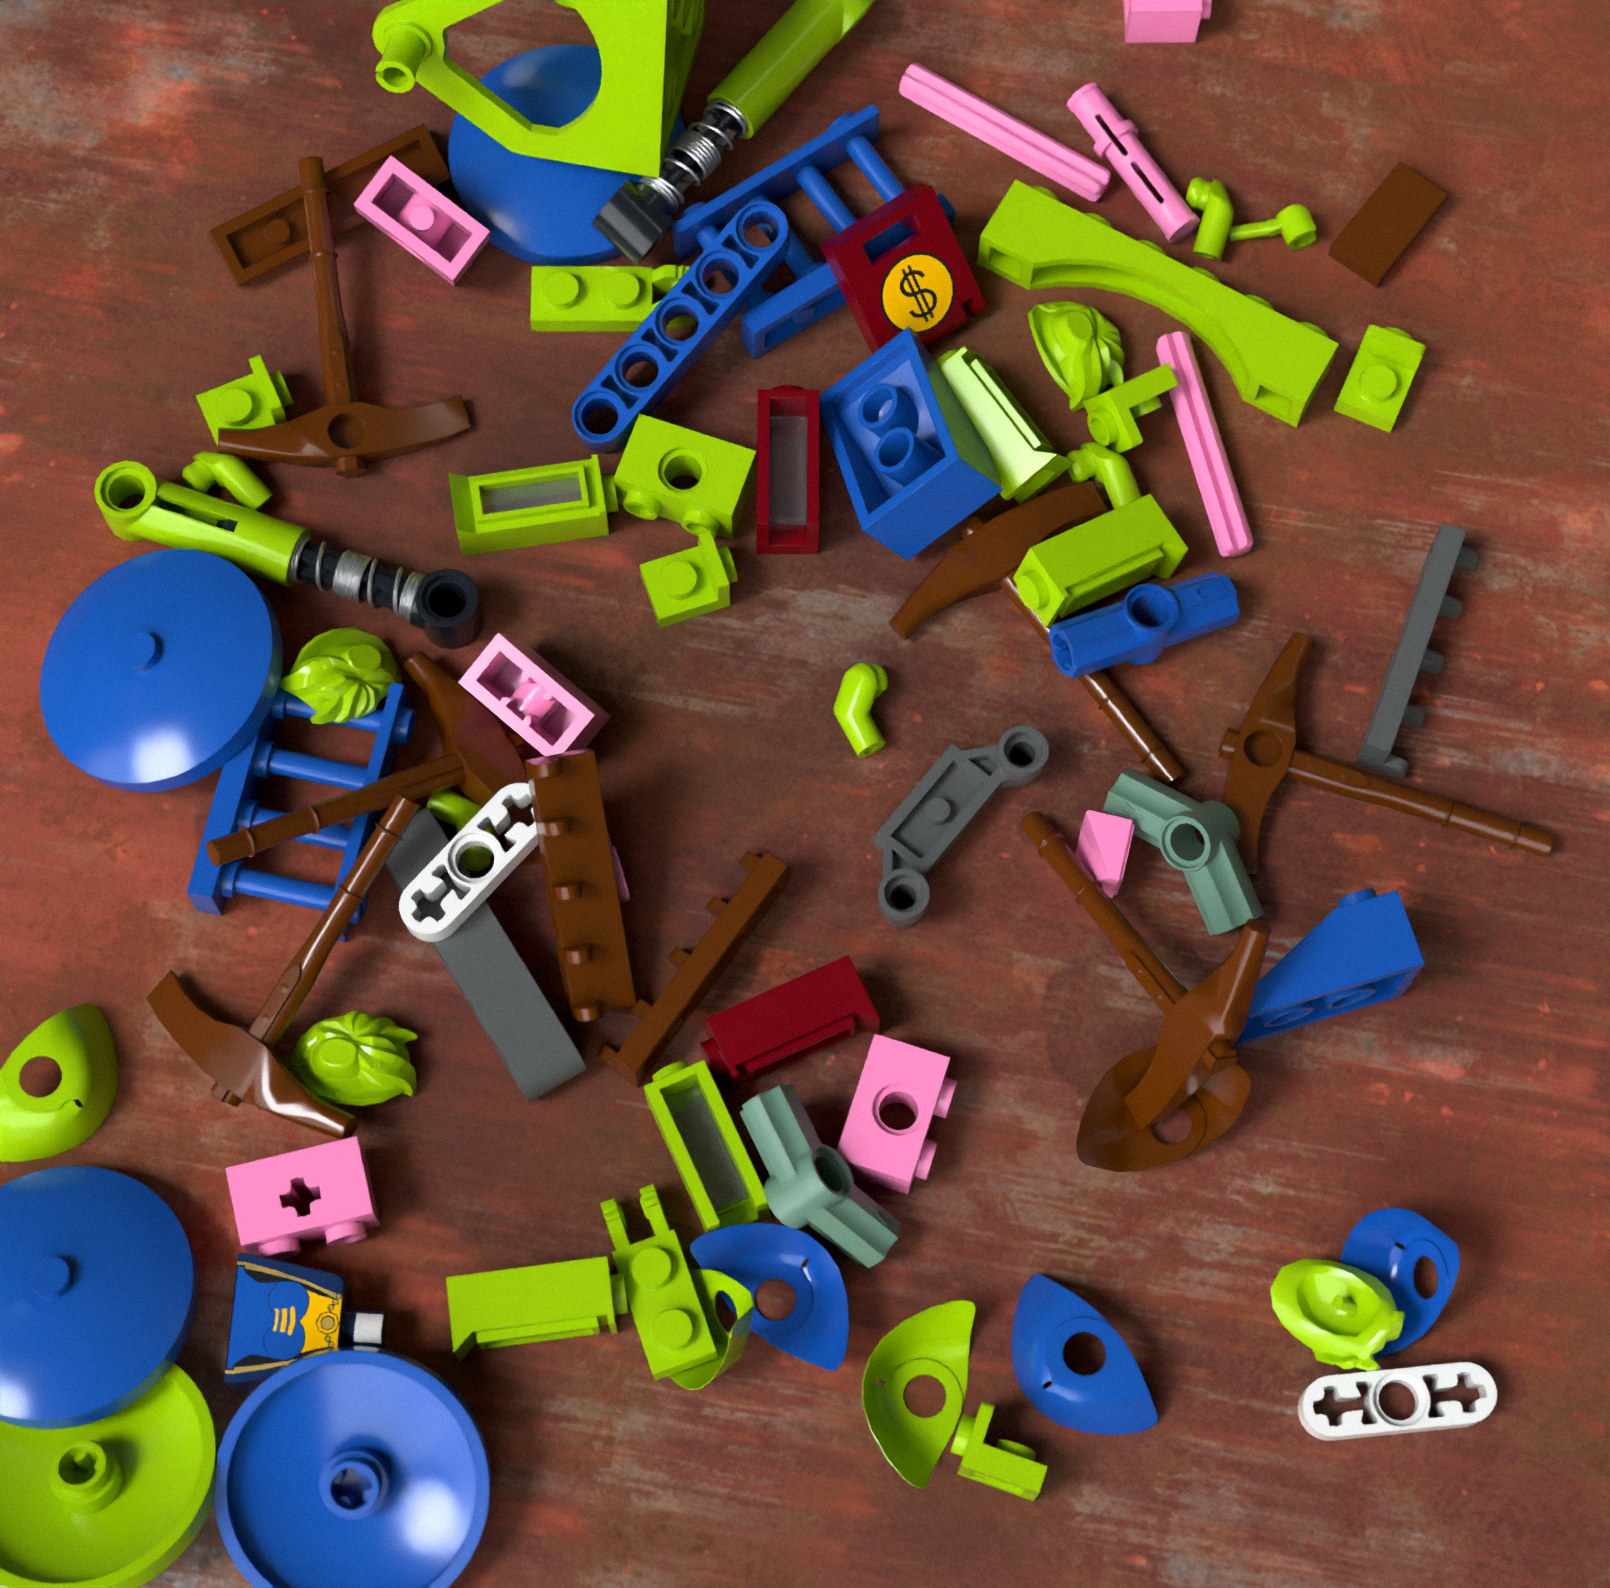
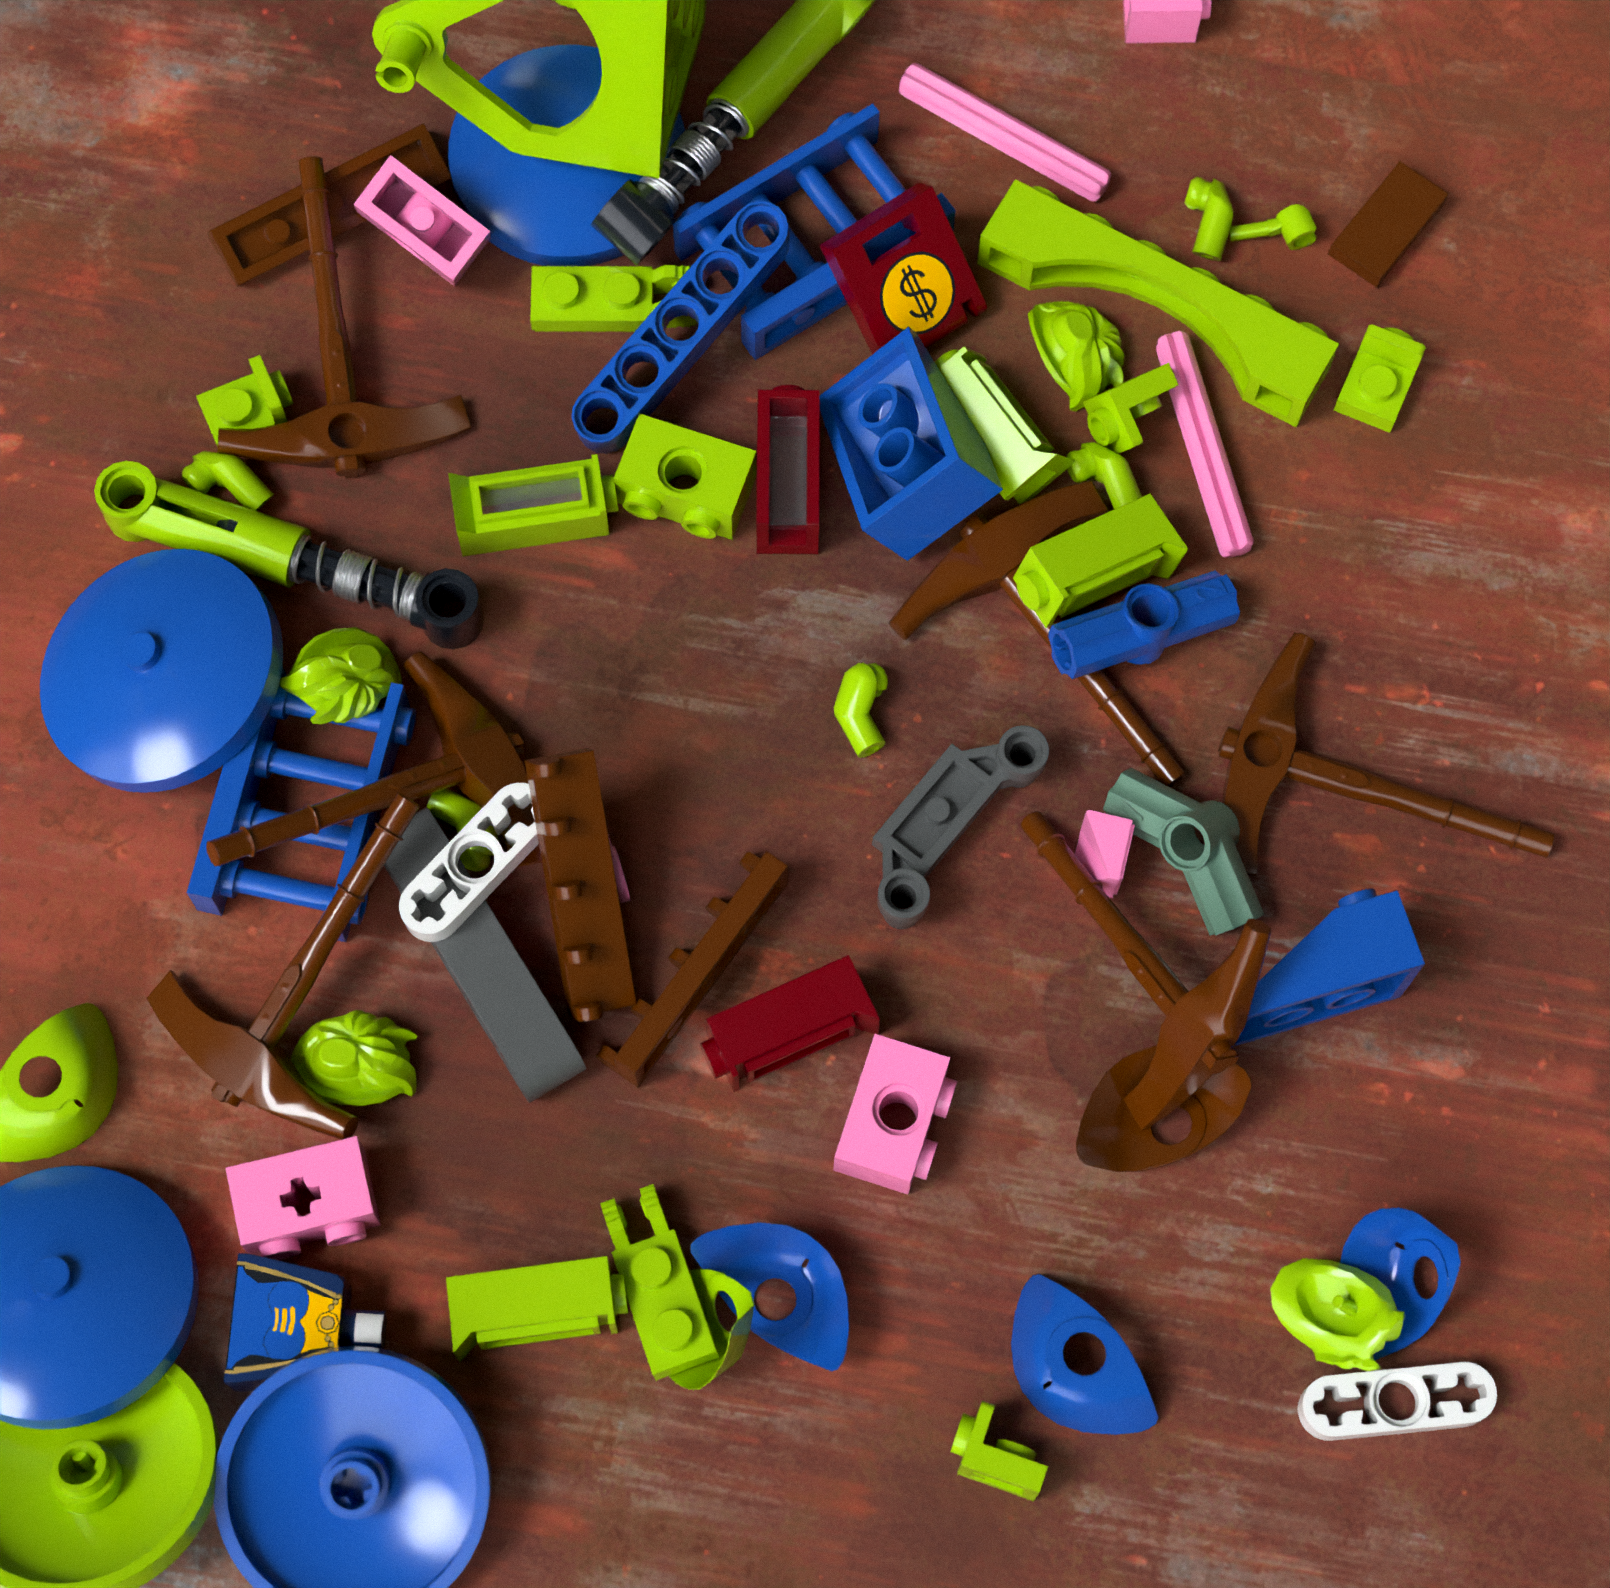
bright pink brick [458,633,611,756] -> none
lime bracket [639,530,738,628] -> none
lime window [644,1060,771,1233] -> none
sand green piece [740,1084,900,1268] -> none
lime piece [862,1300,976,1489] -> none
bright pink pin [1067,82,1201,244] -> none
dark grey hinge [1355,522,1480,778] -> none

